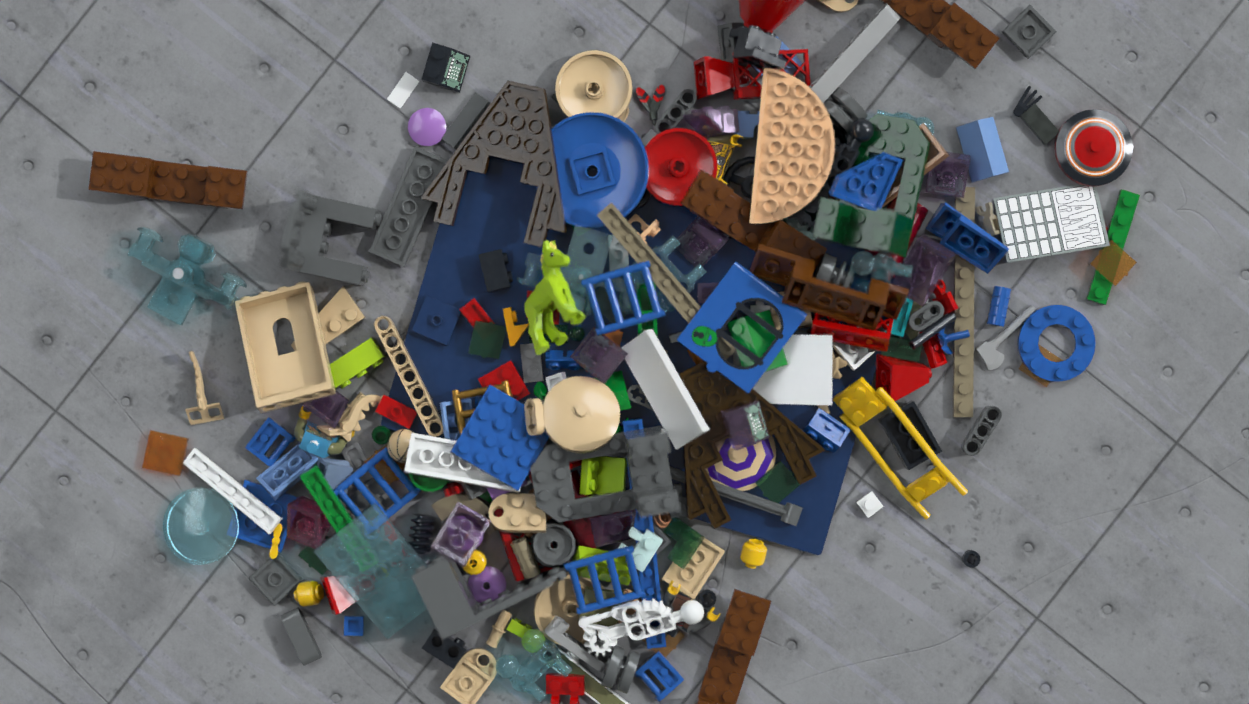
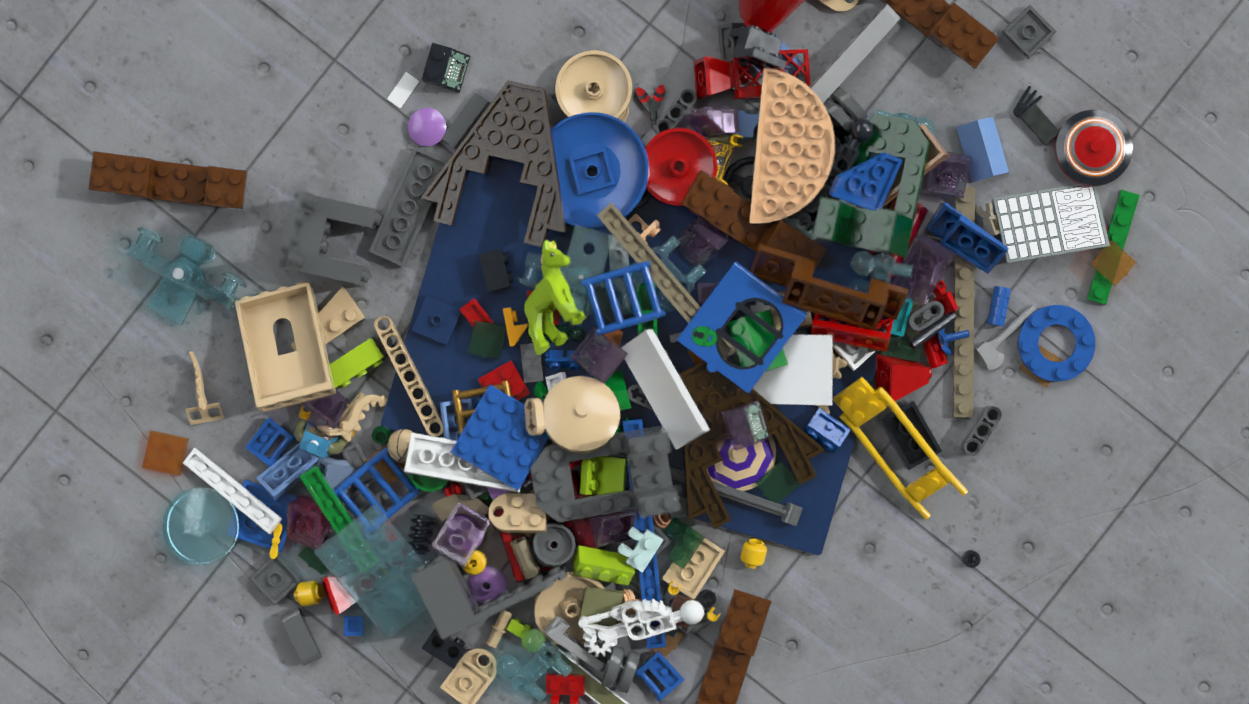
red plate [375,394,417,429] -> none
blue bar [564,546,646,614] -> none
dark grey wheel [814,253,856,289] -> none
white plate [856,491,884,518] -> none

